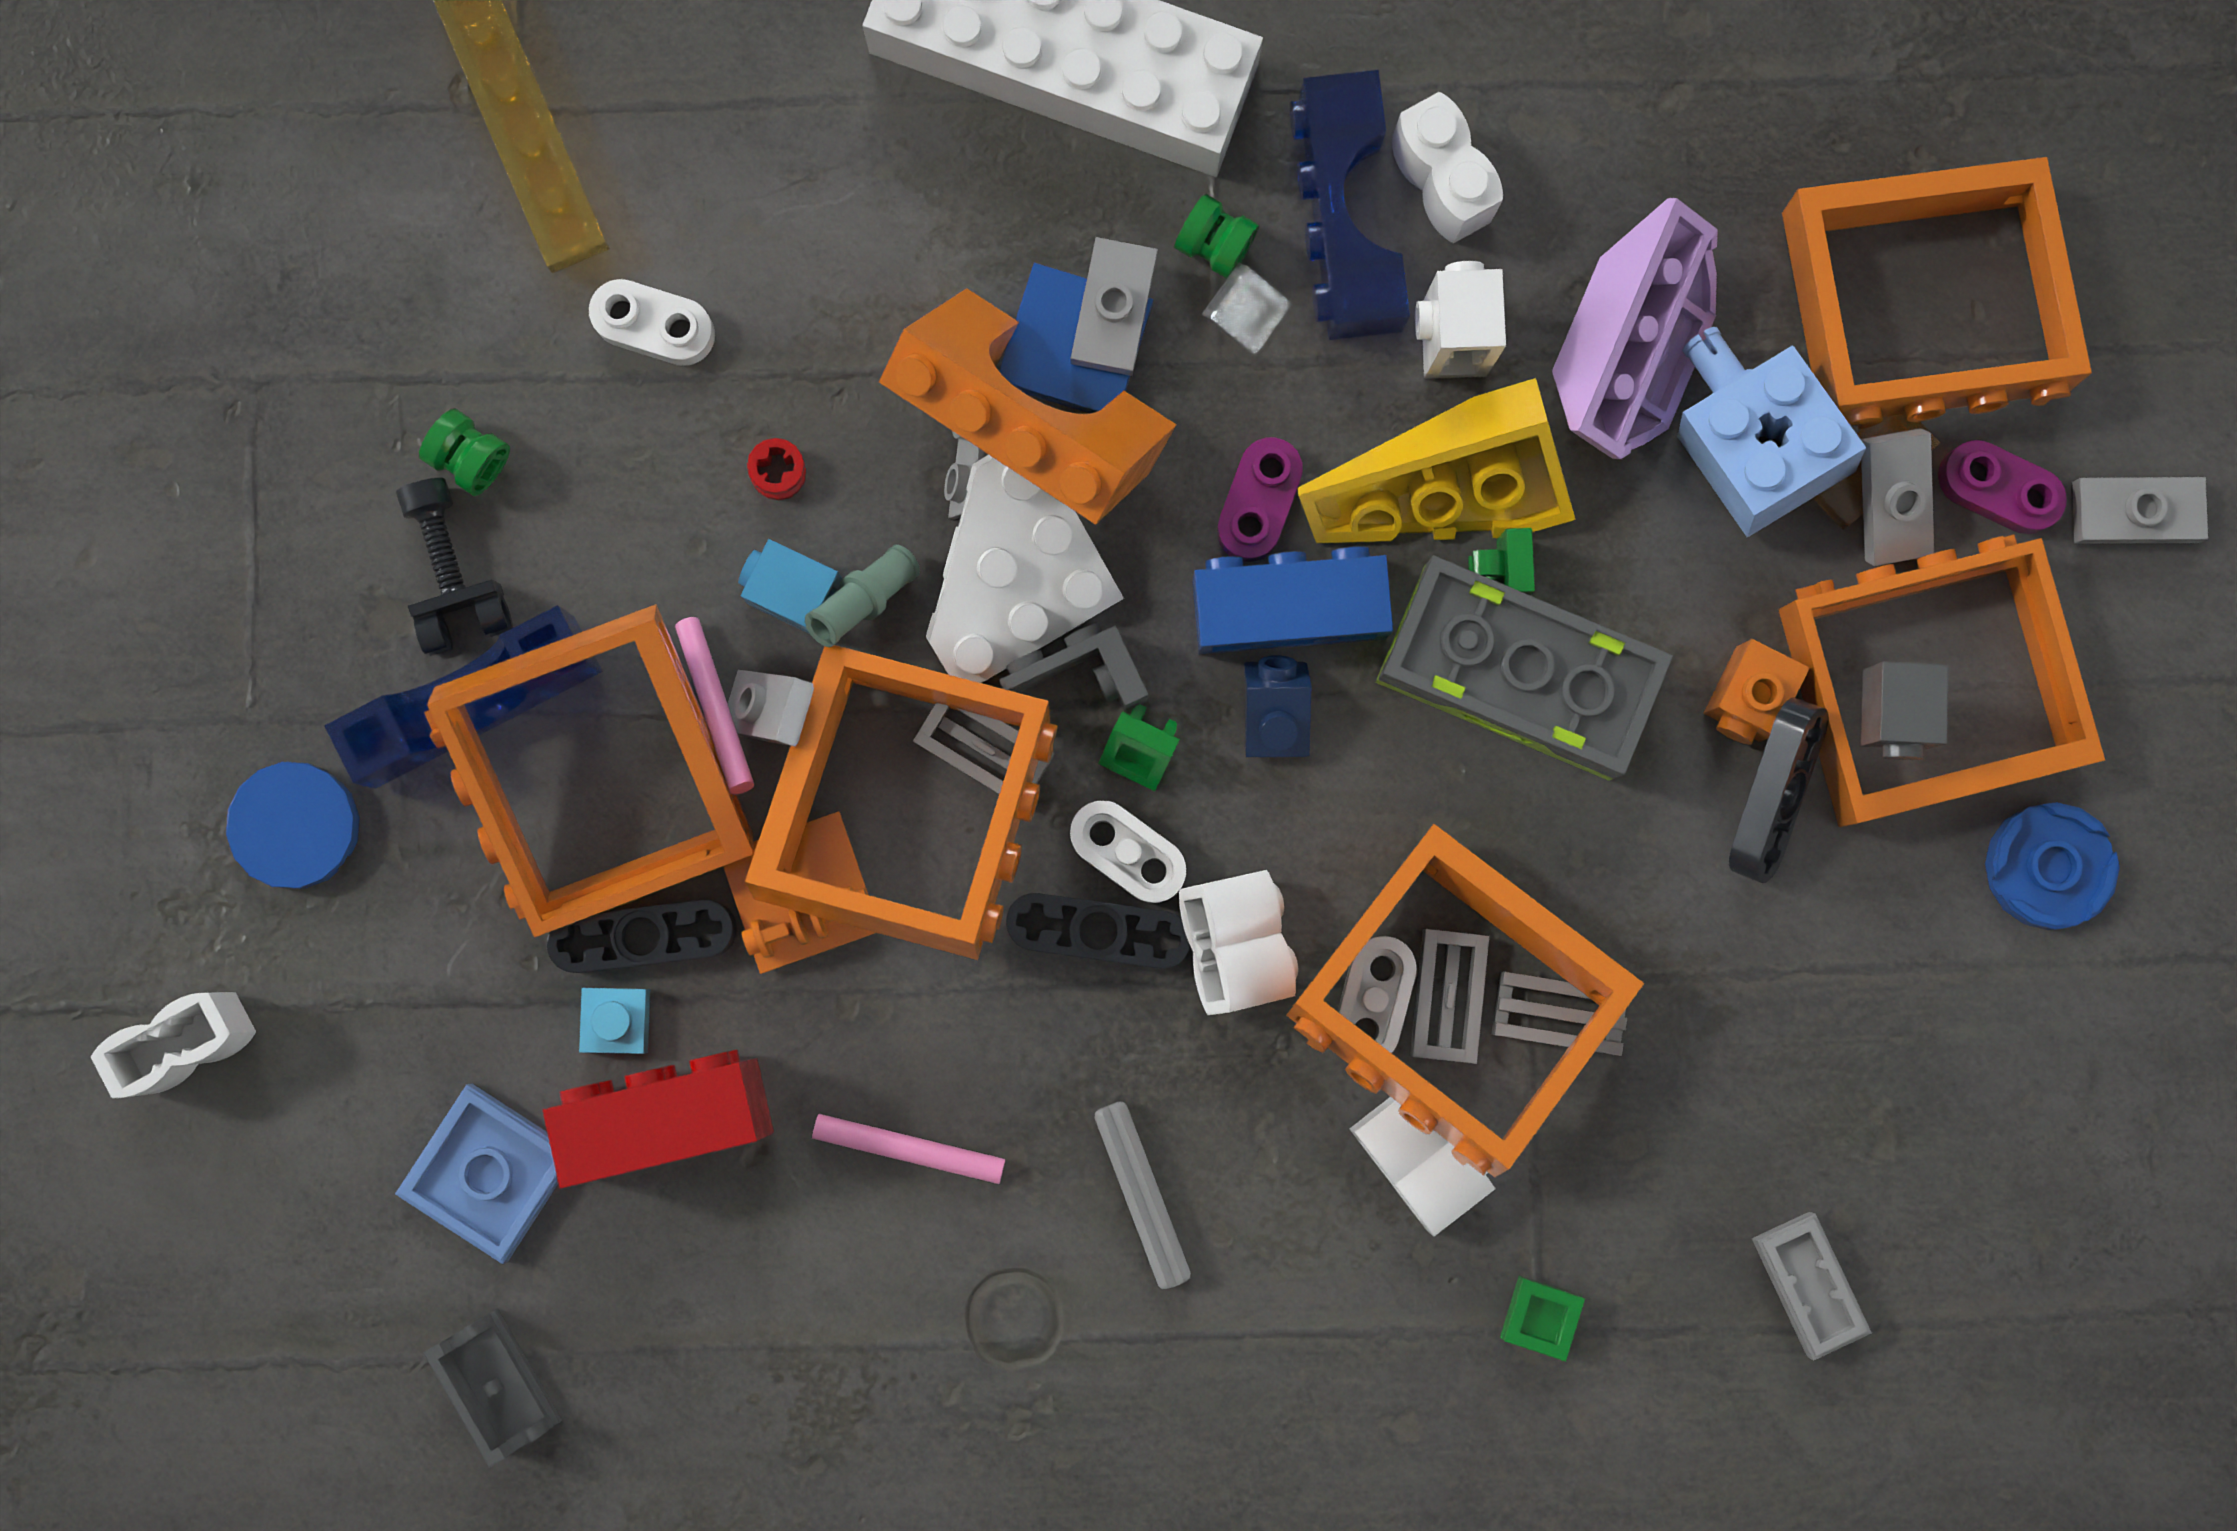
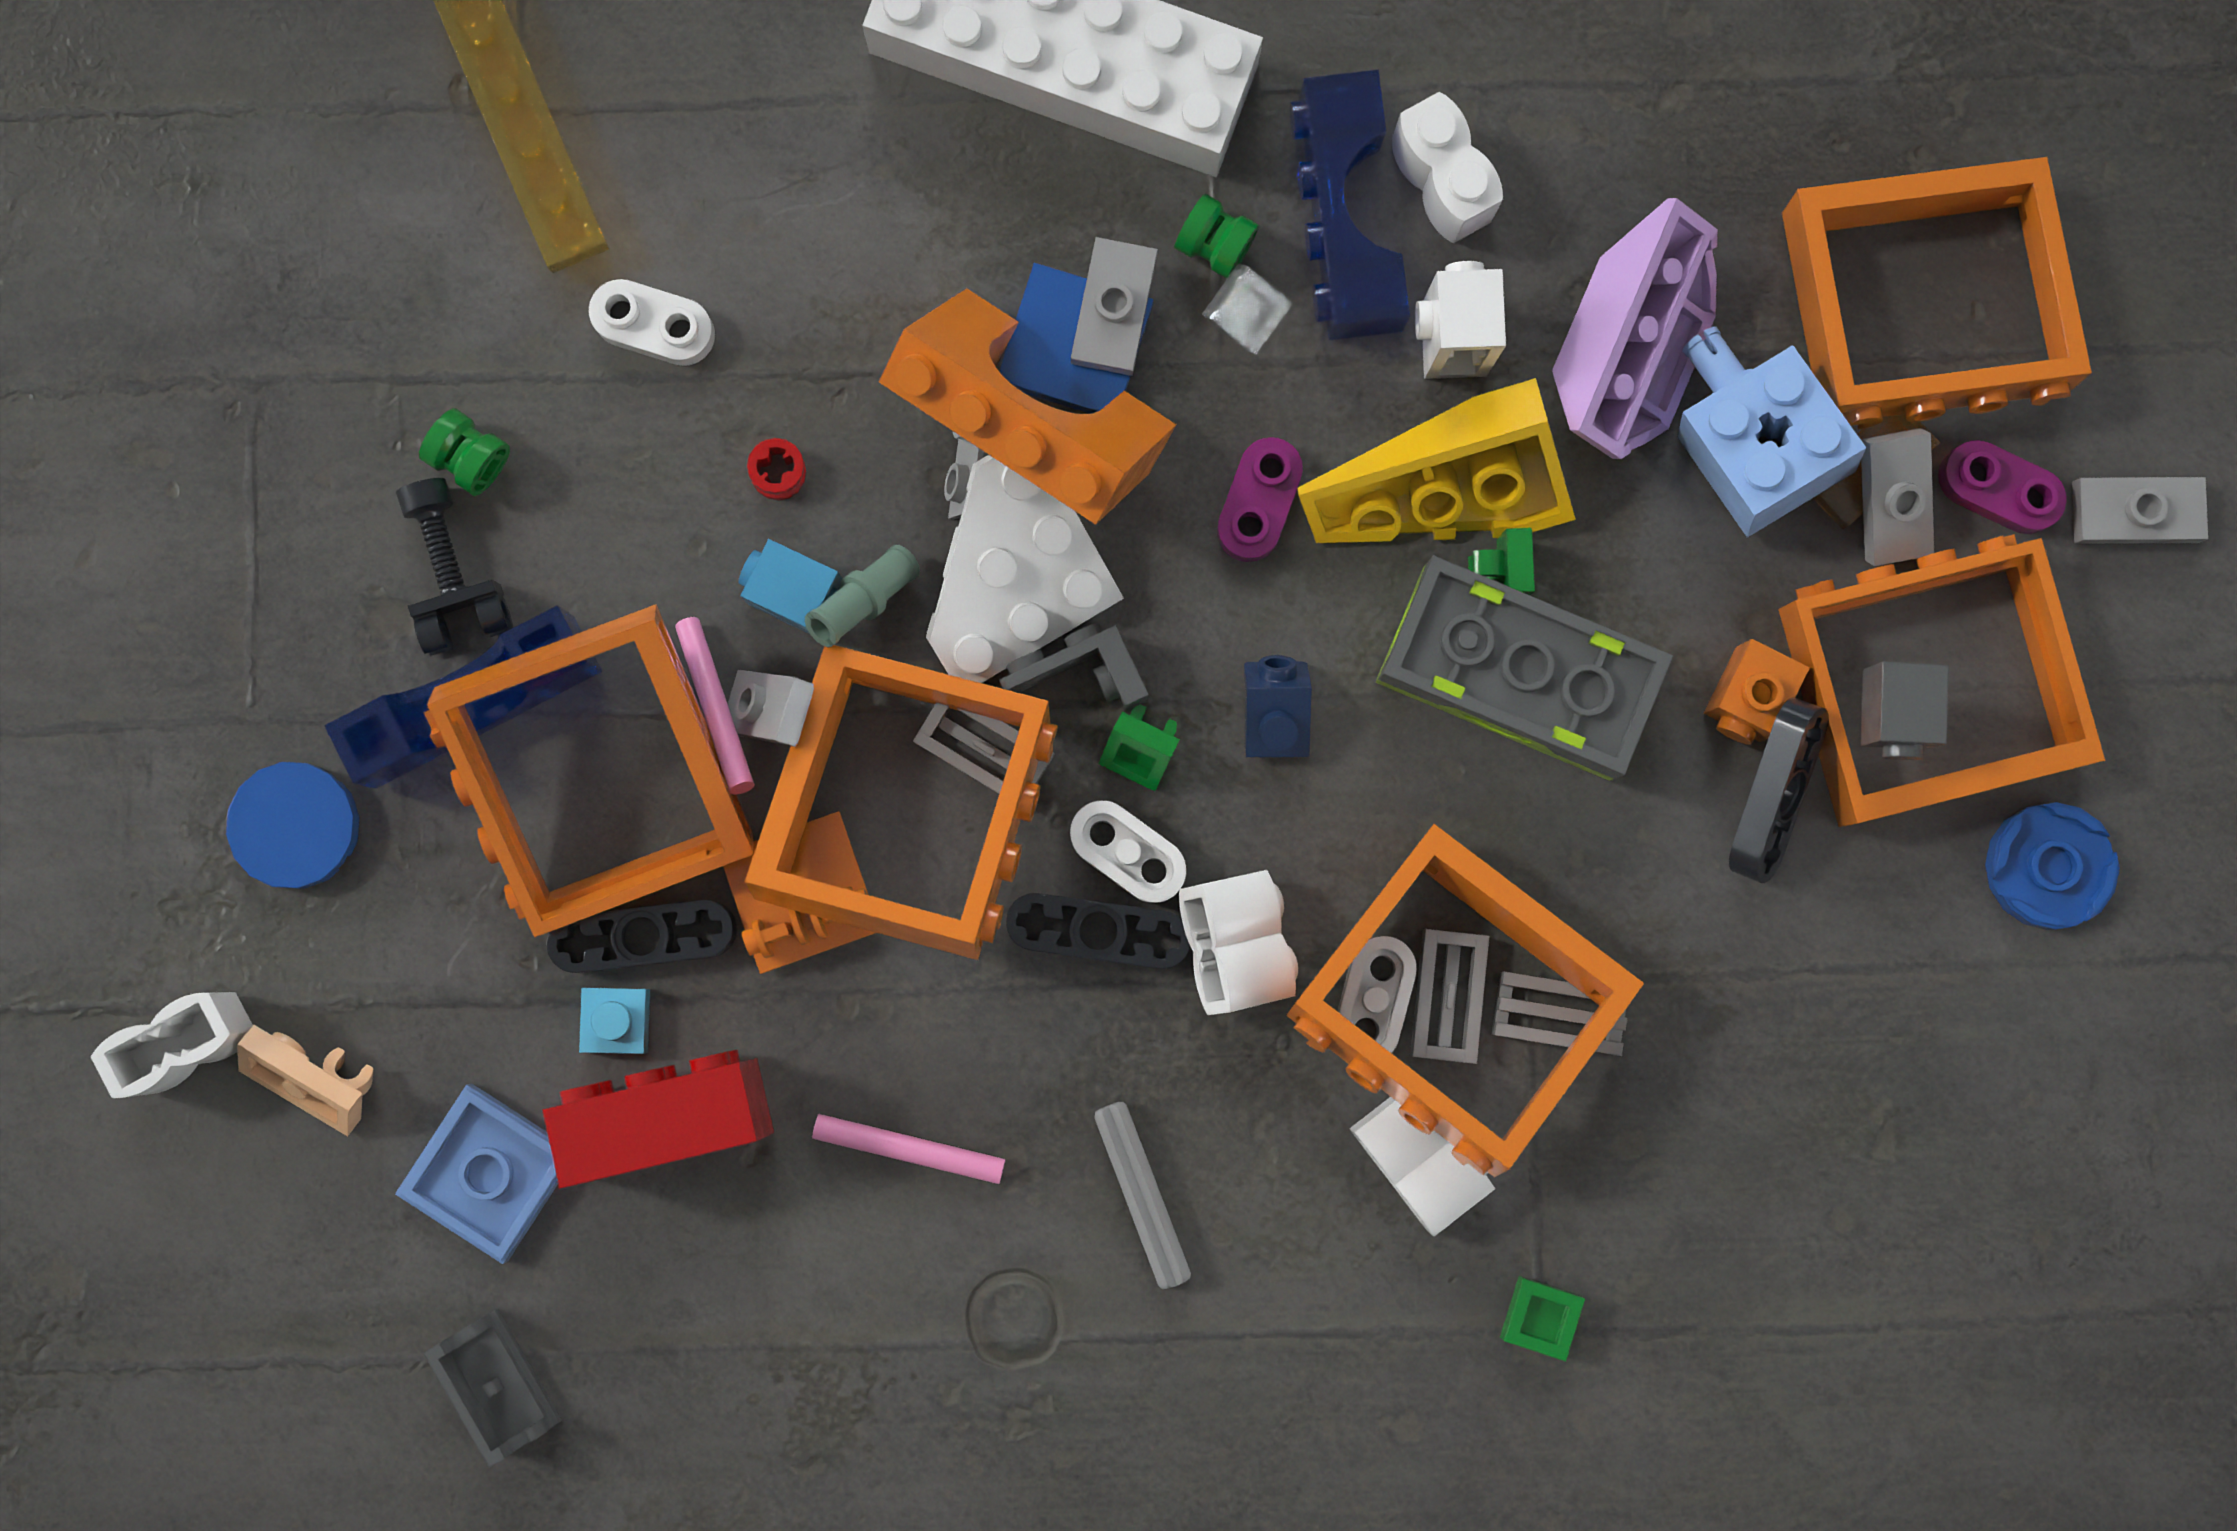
blue brick [1192,547,1393,654] -> none
light grey plate [1751,1212,1872,1361] -> none
none -> light nougat plate [237,1025,373,1137]

